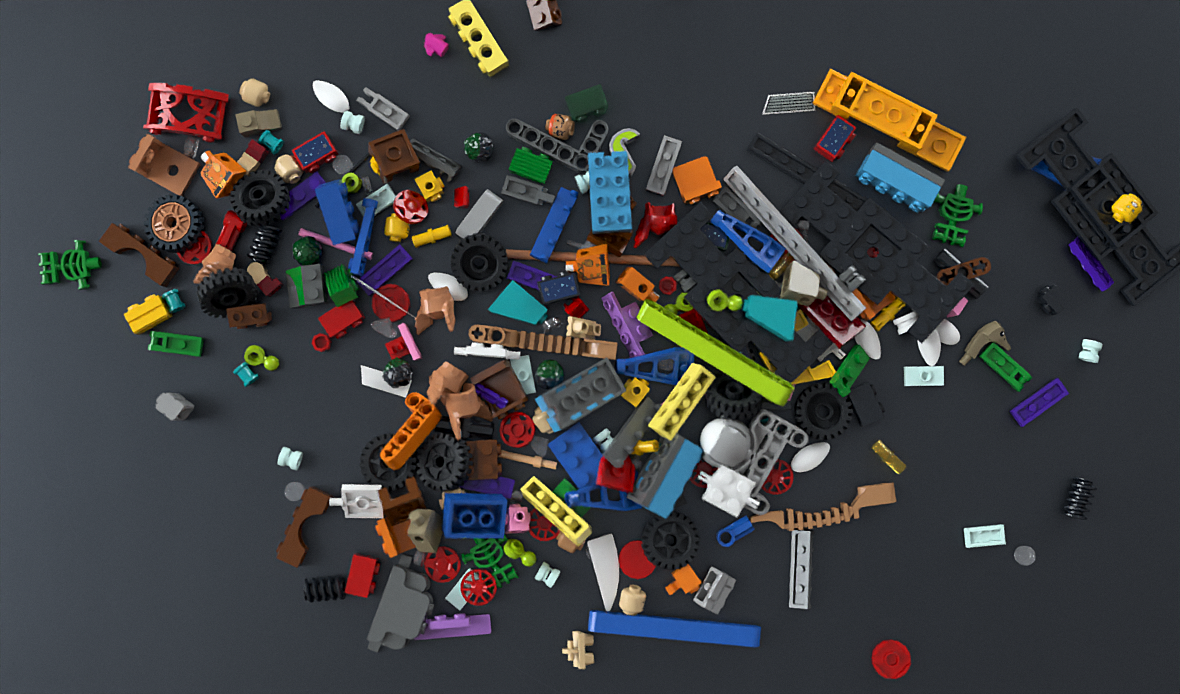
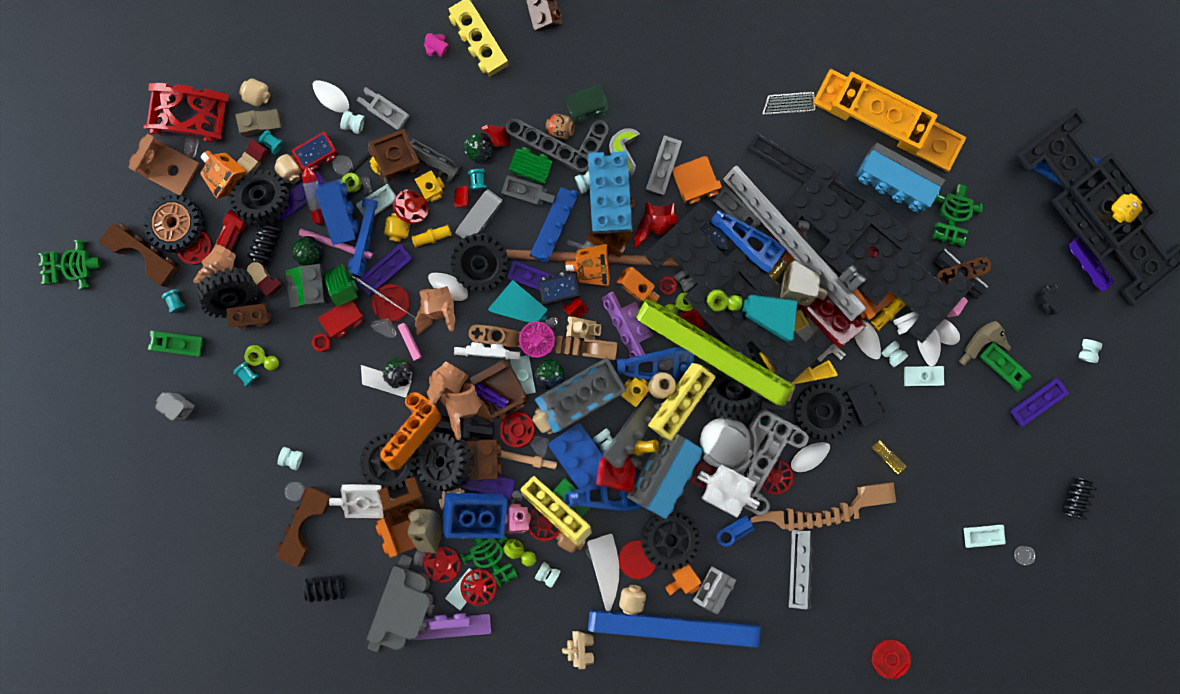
yellow brick [124,294,173,335] -> none
red brick [345,553,381,598] -> none
red tile [385,336,410,359] -> none
brick [814,115,857,162] -> none
green plate [830,345,870,397] -> none
none -> piece [302,167,325,226]
none -> teal bush [468,169,487,191]
none -> red tile [482,125,511,147]
none -> dark pink wheel [519,321,555,358]
none -> tan head [649,373,675,399]
none -> light aqua wheel [881,341,908,367]

